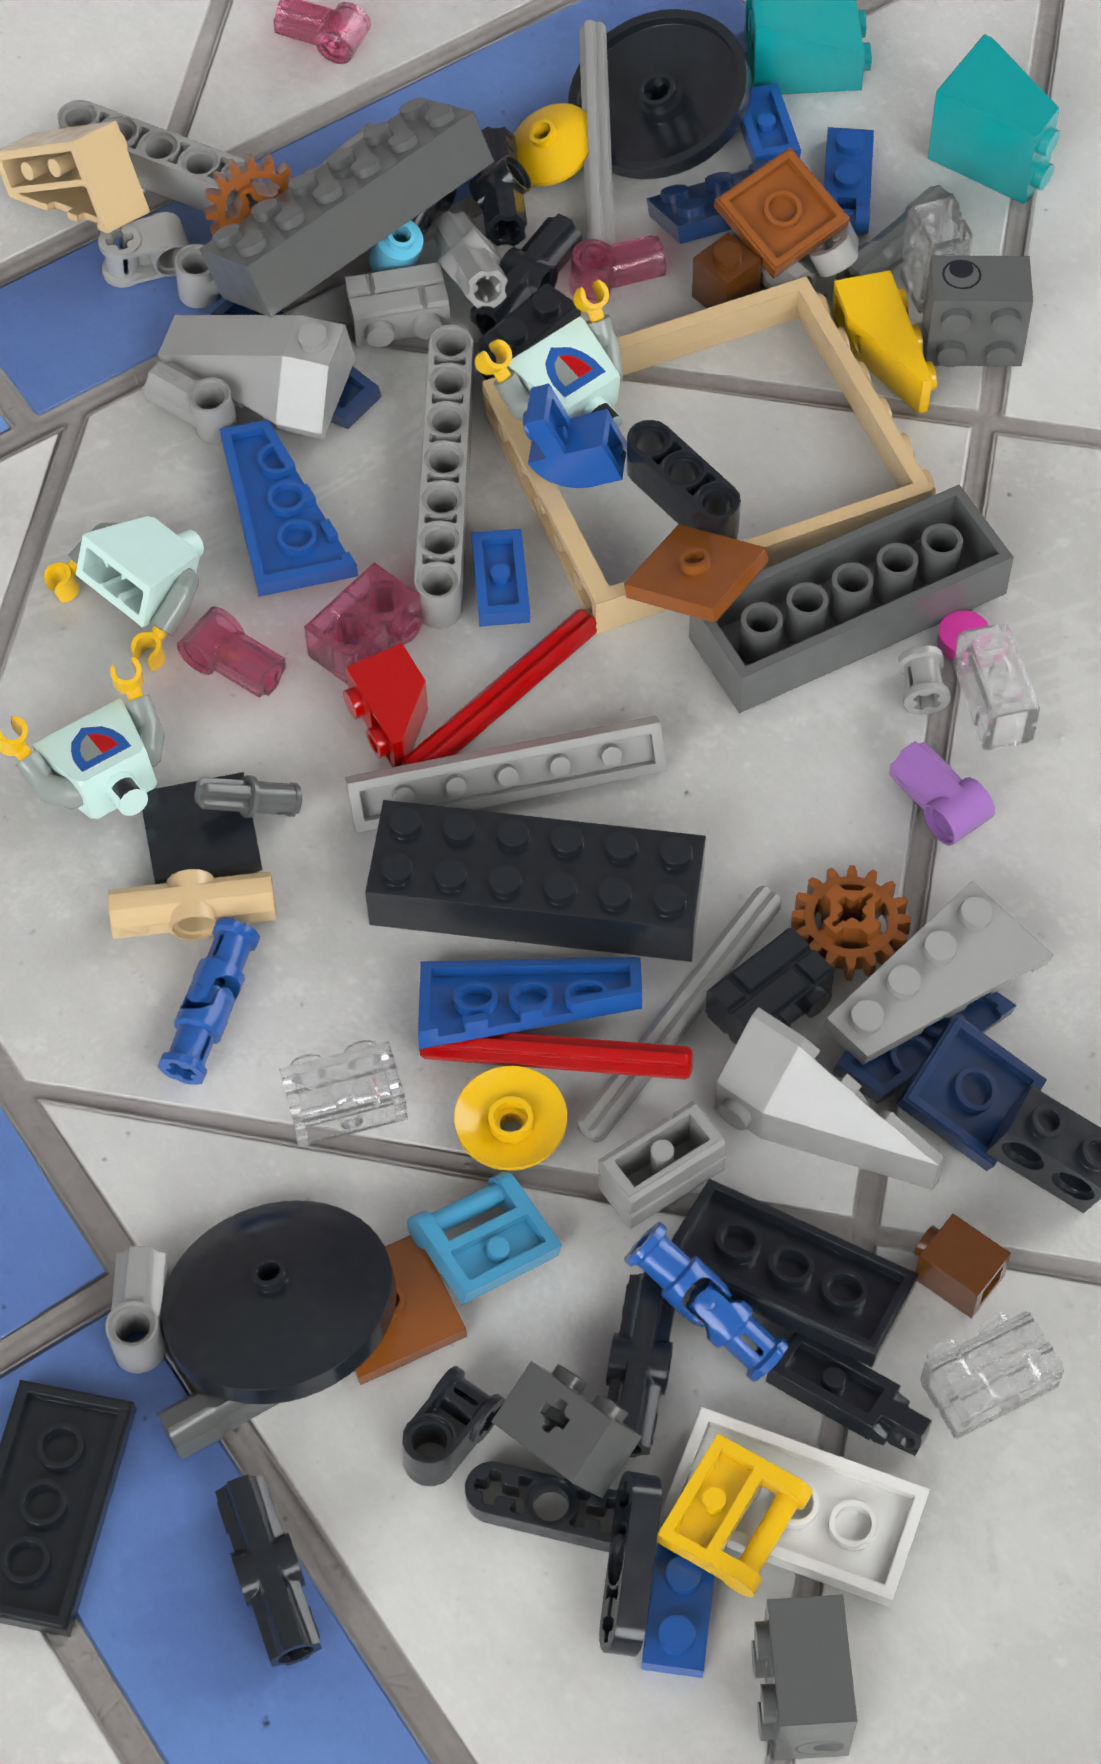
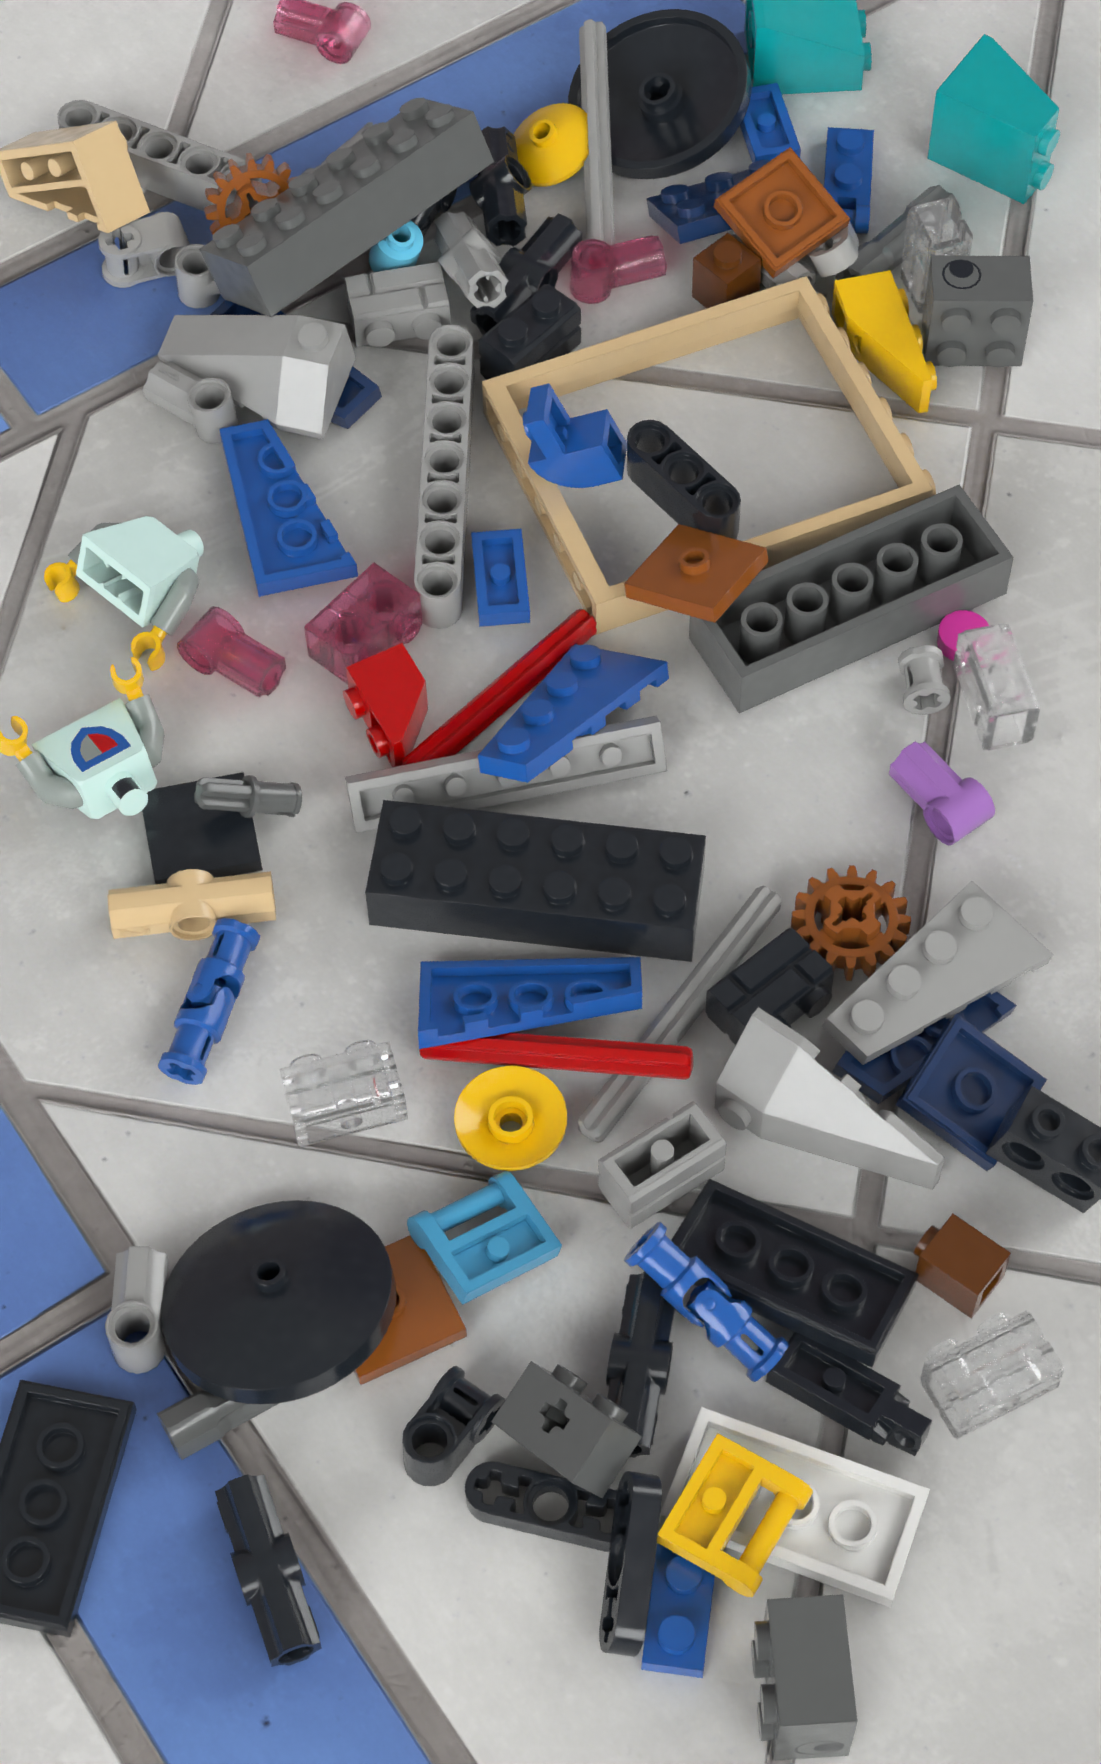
torso [475,280,624,428] -> none
none -> blue wing [478,644,669,783]

